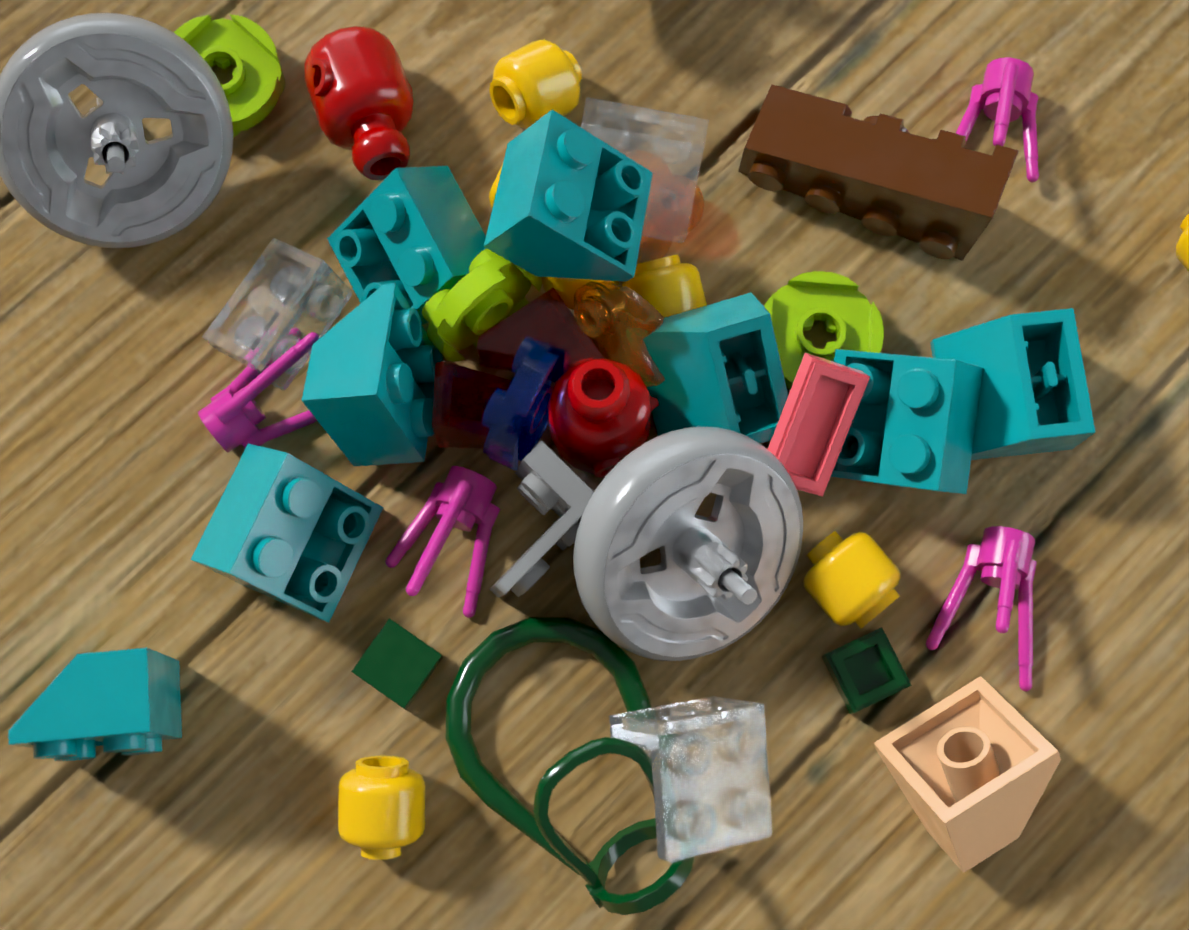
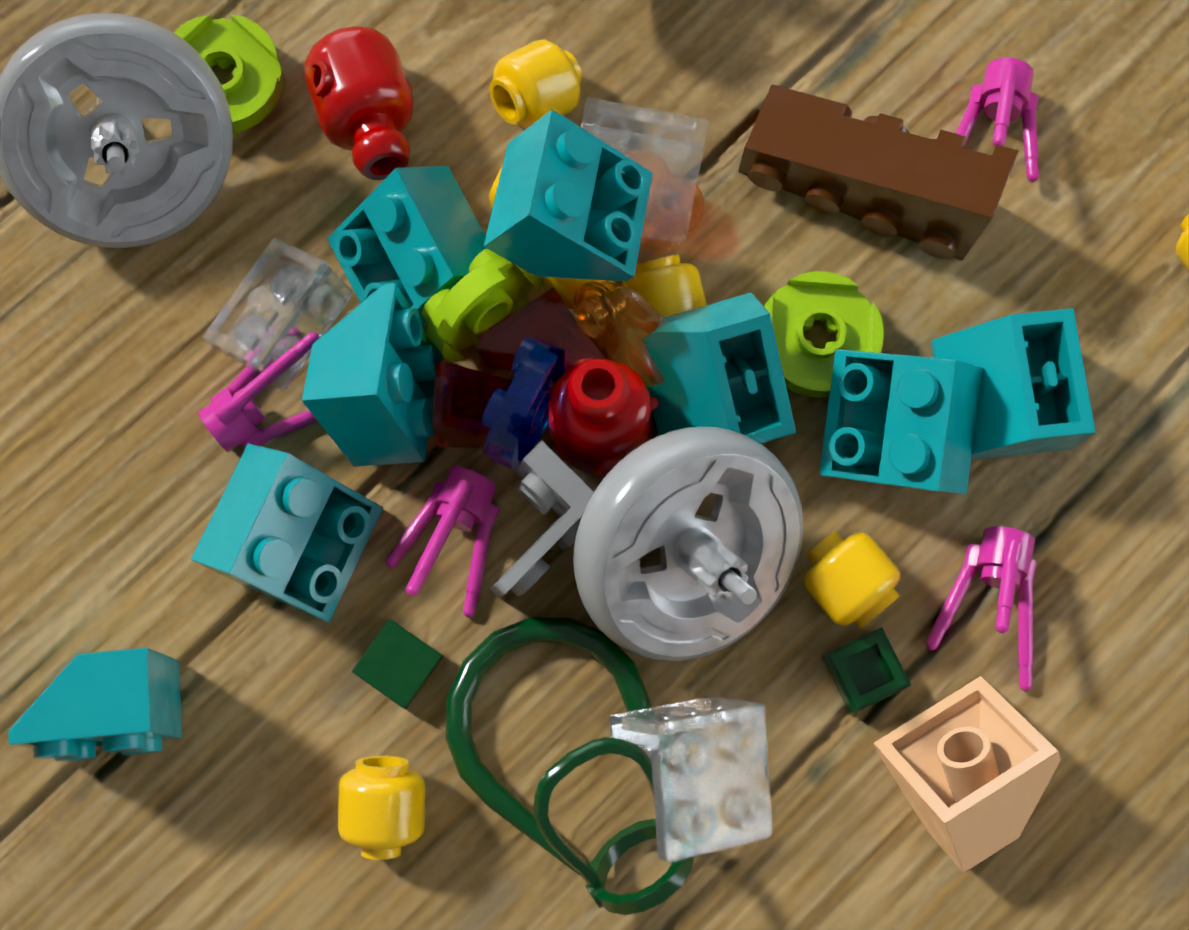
coral tile [768,353,870,497] -> none

